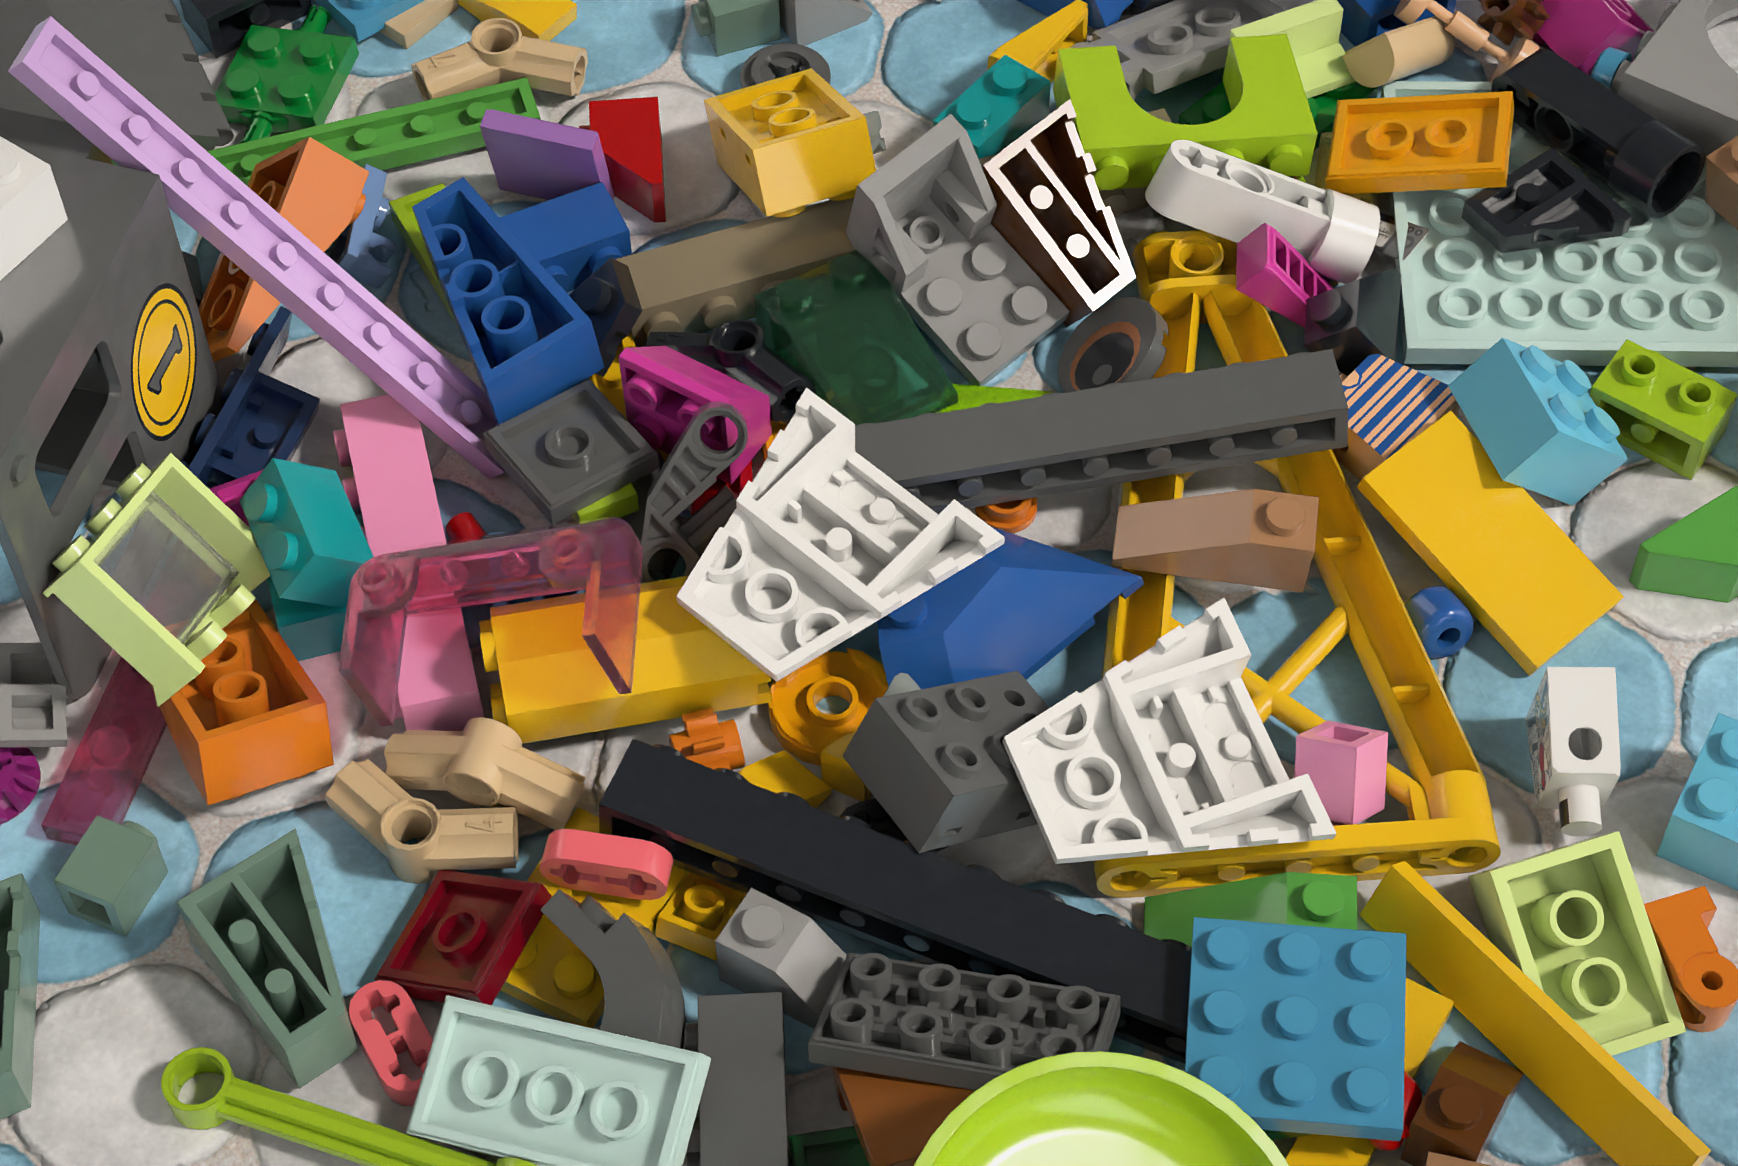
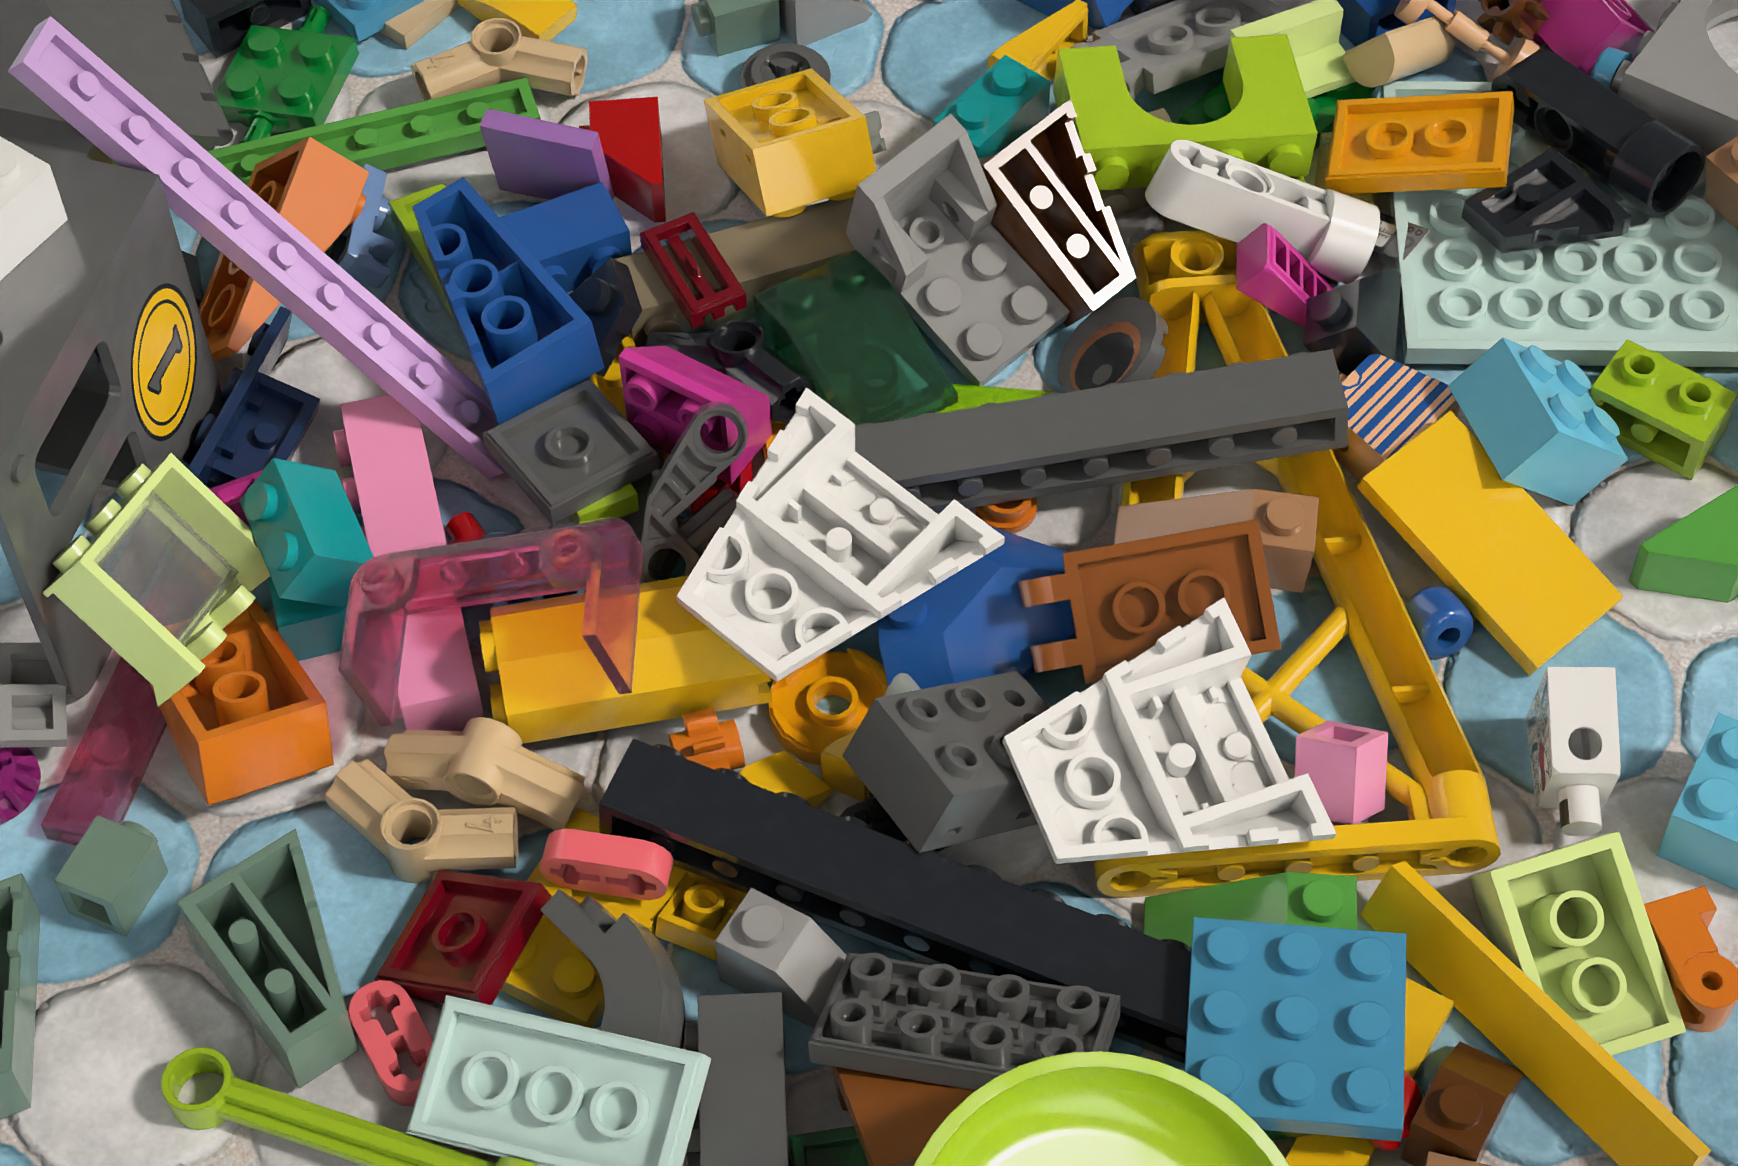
none -> dark red tile [640,212,747,329]
none -> dark orange tile [1019,519,1281,684]

